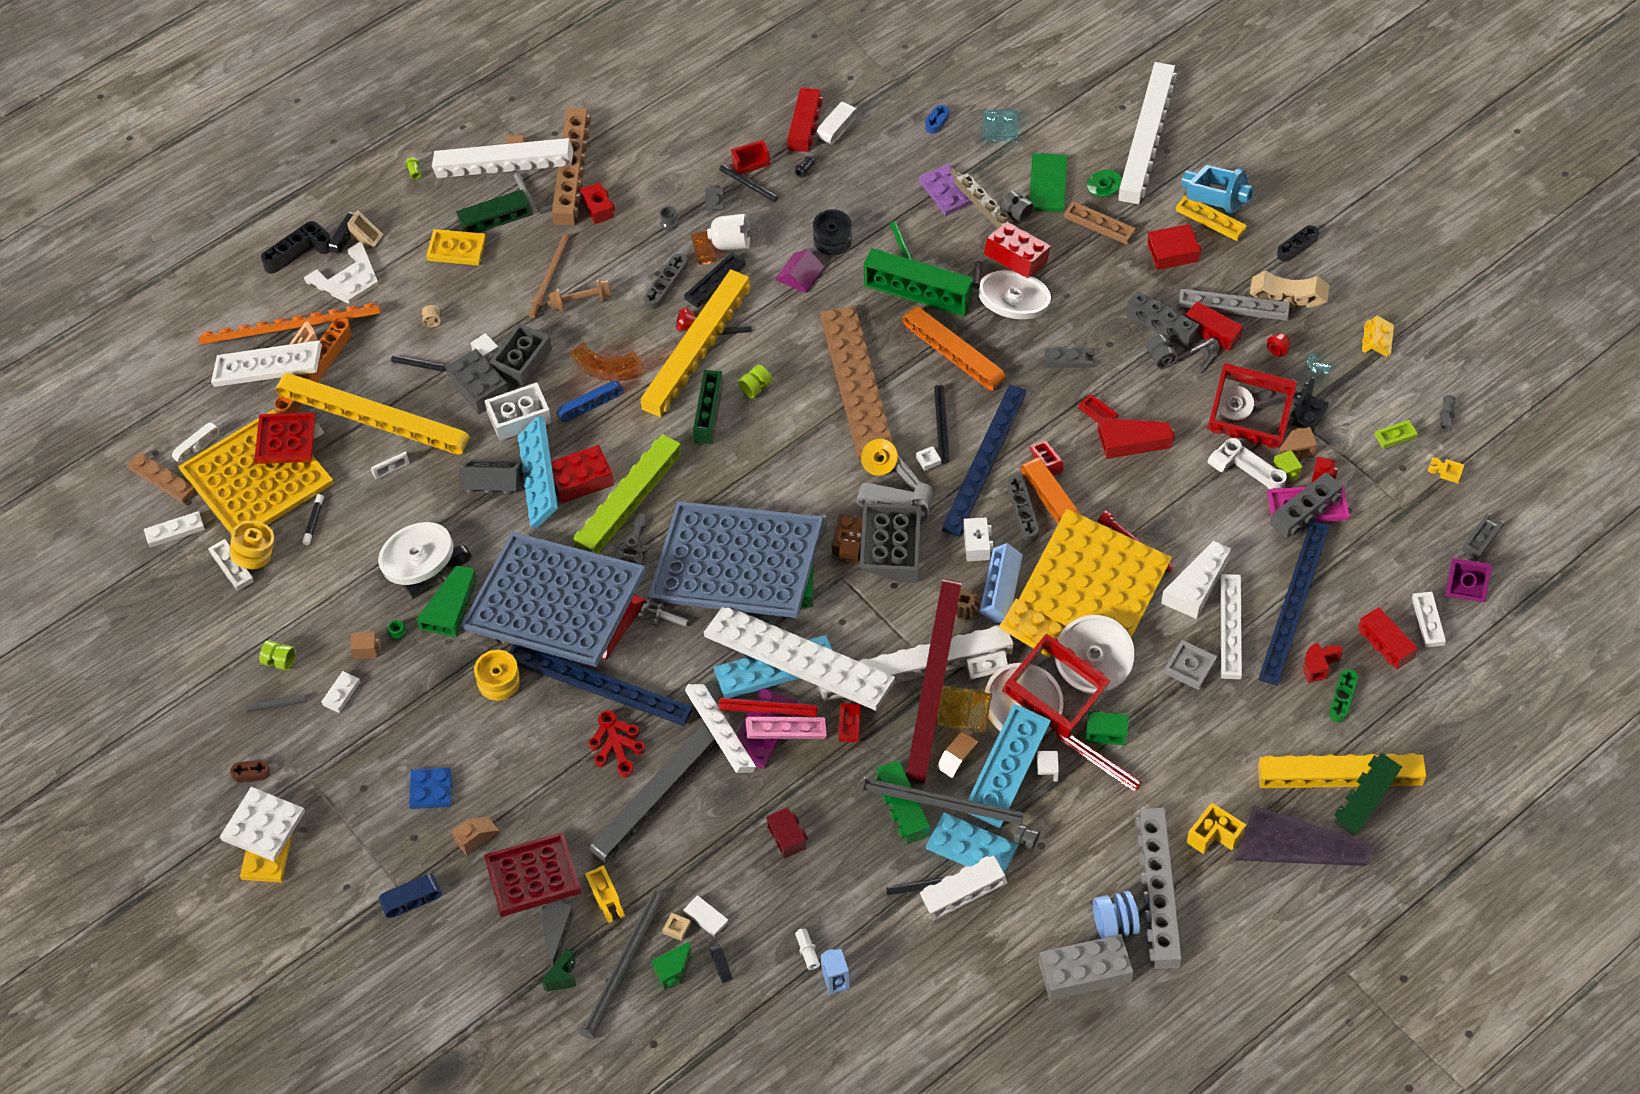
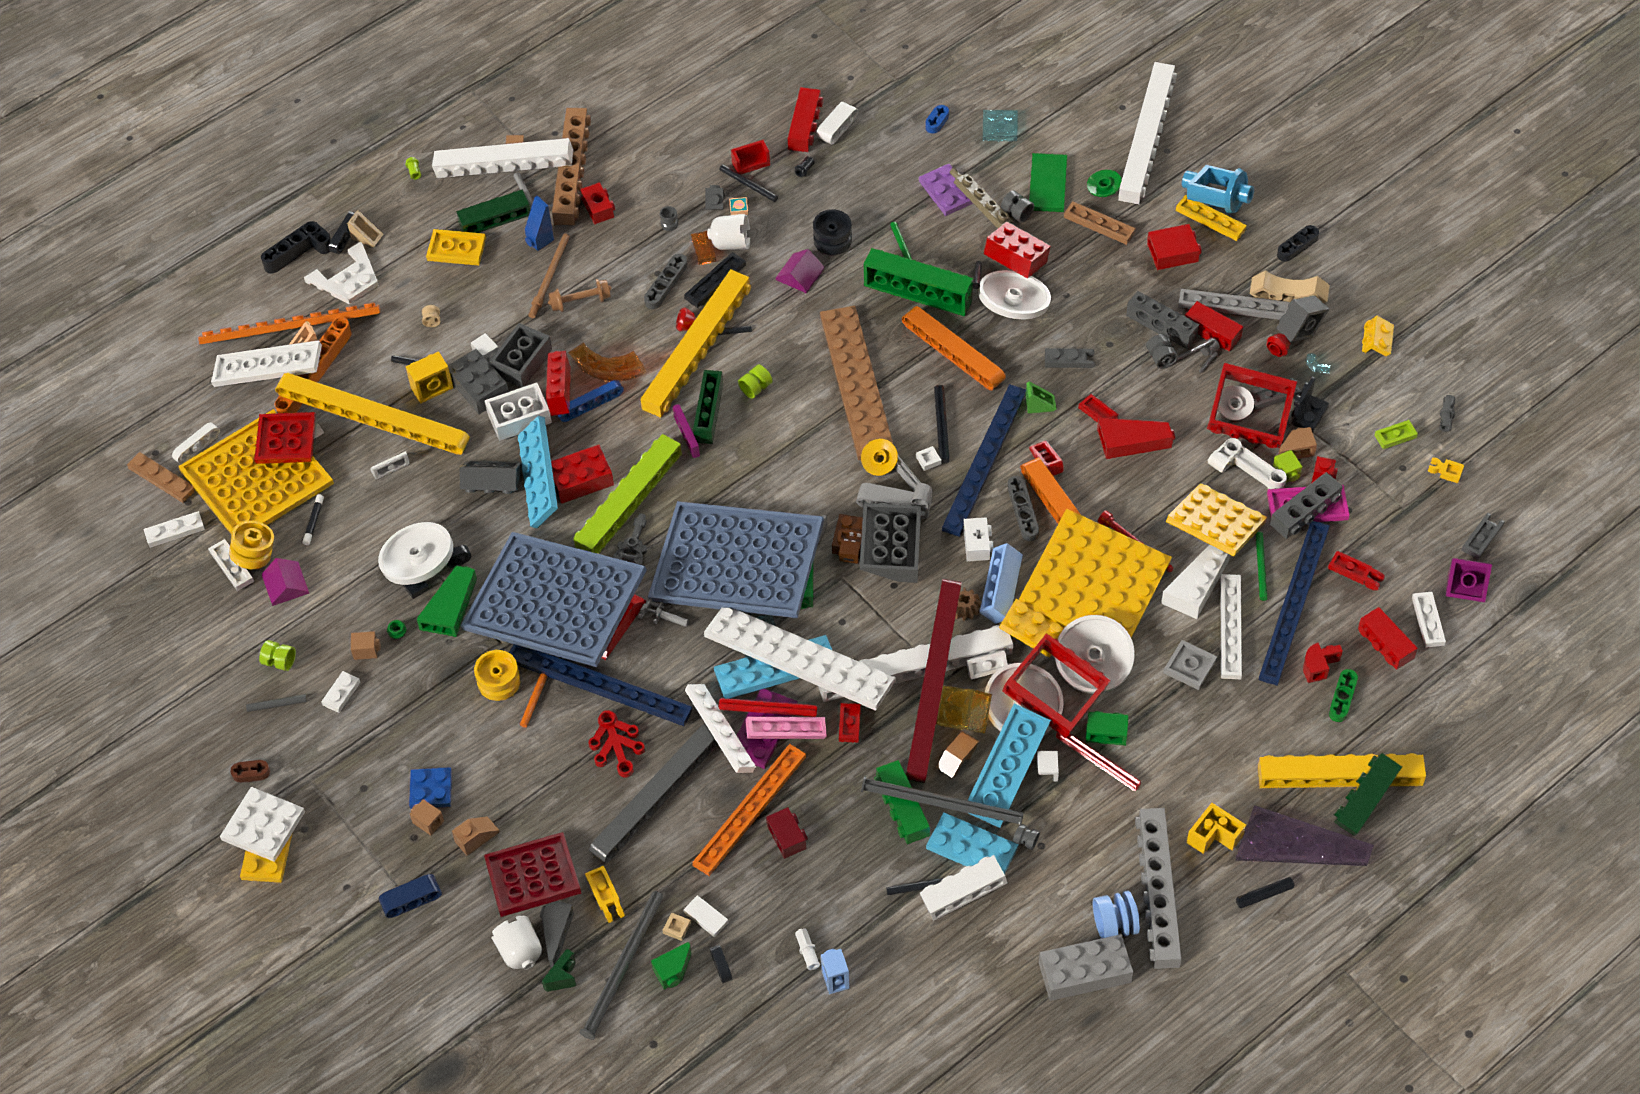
none -> magenta slope [262,558,310,606]
none -> yellow brick [406,351,453,404]
none -> medium nougat brick [410,799,444,836]
none -> white cylinder [491,916,542,970]
none -> orange bar [520,674,548,727]
none -> blue slope [525,196,554,251]
none -> red brick [546,350,571,416]
none -> magenta tile [673,404,700,458]
none -> orange plate [692,744,806,876]
none -> tile [729,197,748,215]
none -> bright green slope [1026,381,1057,413]
none -> yellow plate [1166,483,1267,557]
none -> black axle [1236,877,1295,909]
none -> green bar [1255,532,1267,601]
none -> dark grey brick [1276,295,1329,342]
none -> red hinge [1328,551,1385,591]

